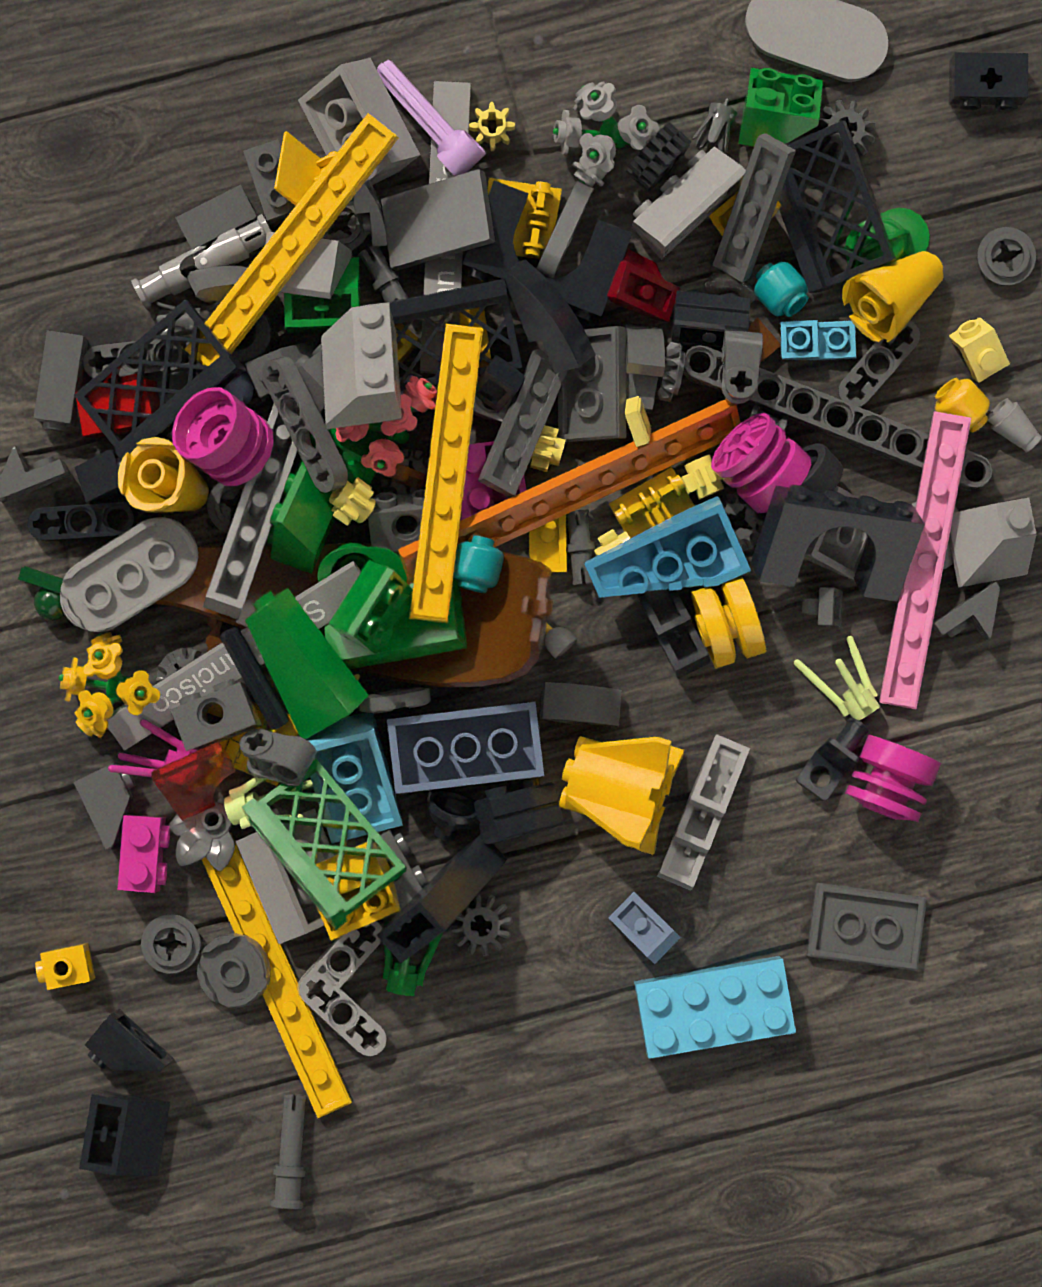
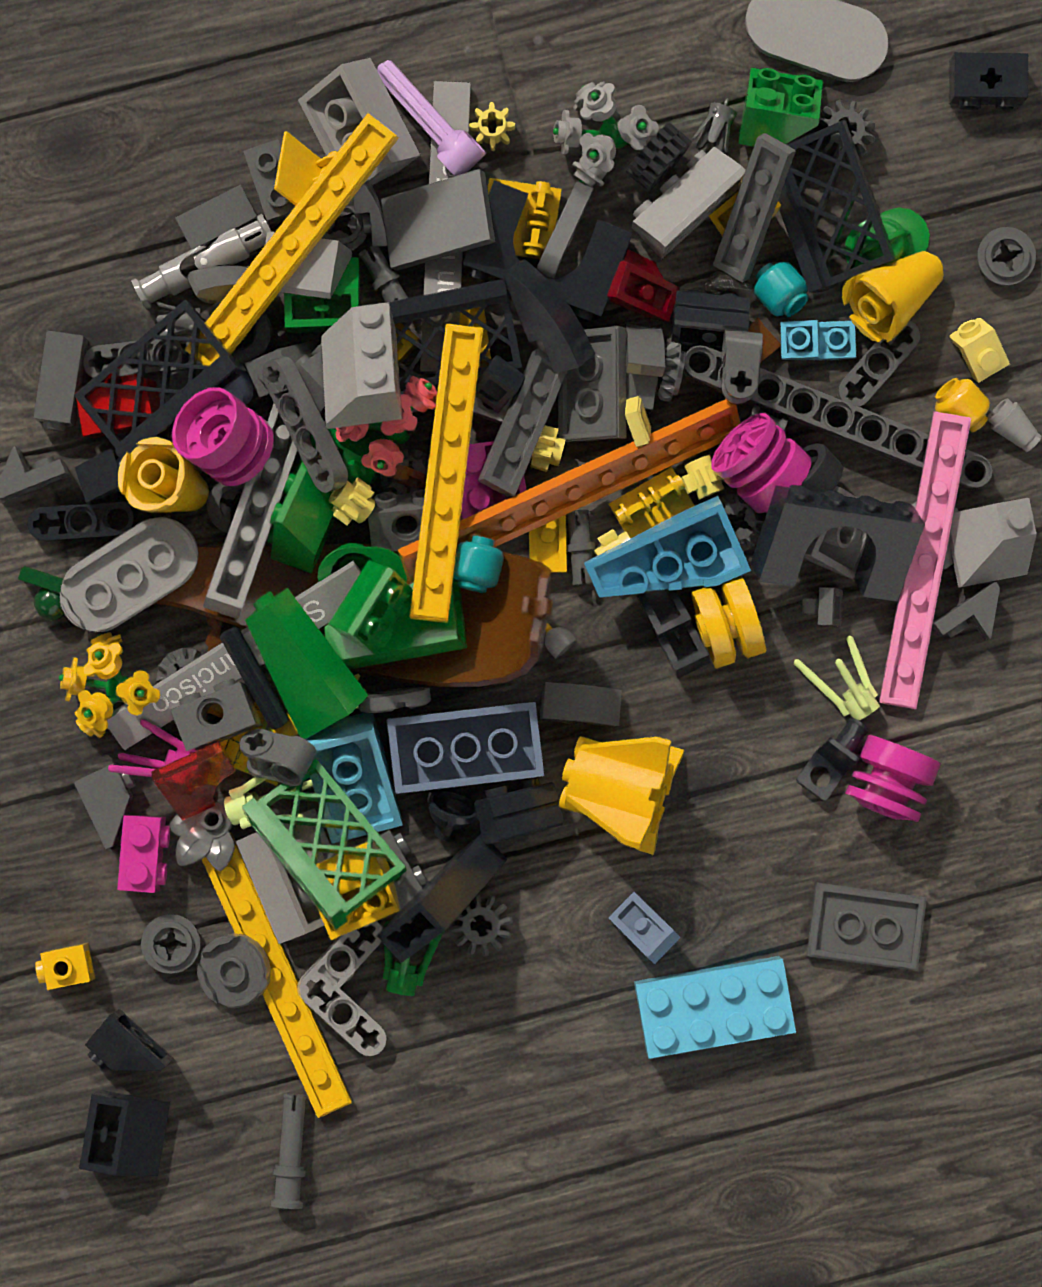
light grey slope [657,734,750,891] -> none

